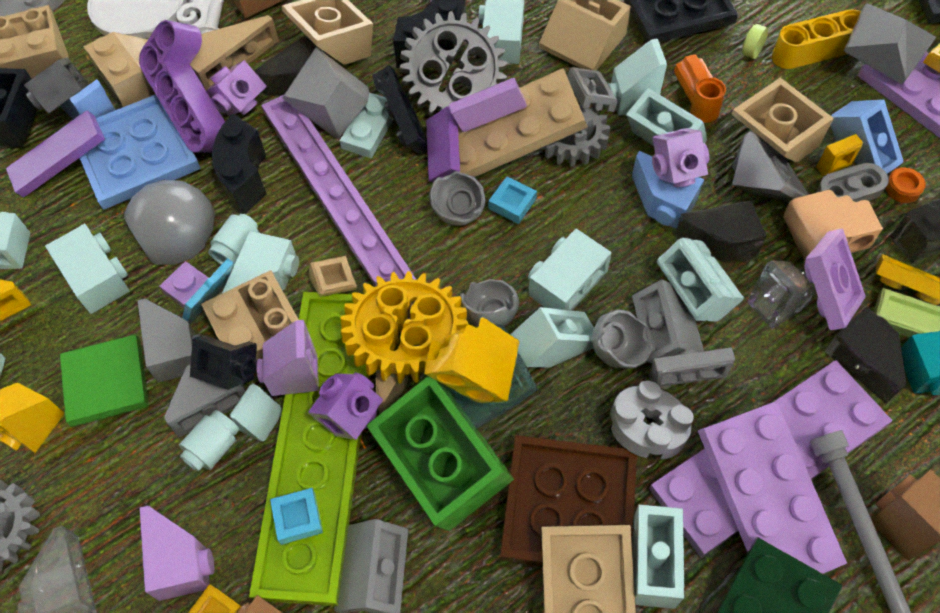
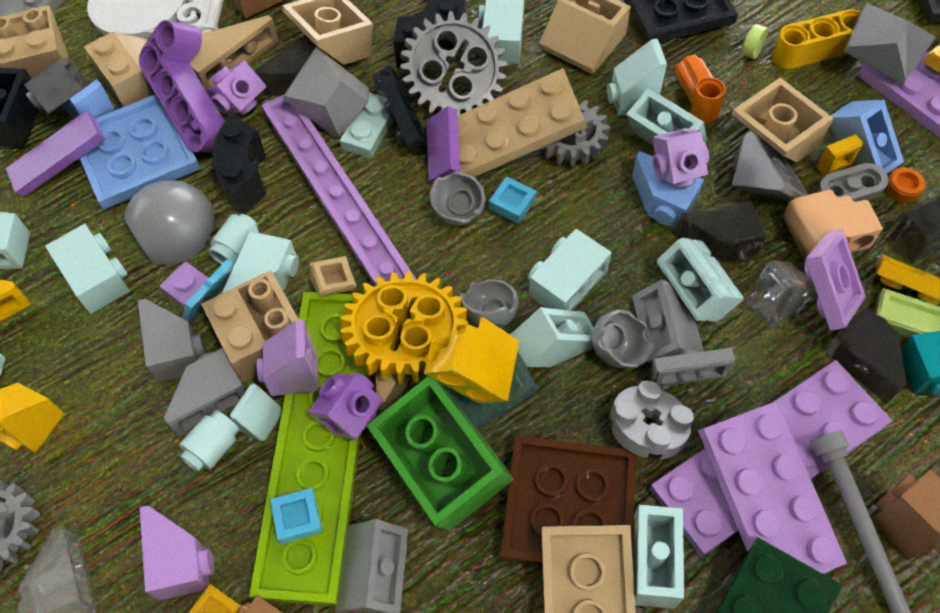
bright green tile [60,334,149,427] -> none
black bracket [190,335,257,390] -> none
lavender tile [449,78,527,133] -> none
light grey tile [567,67,618,112] -> none

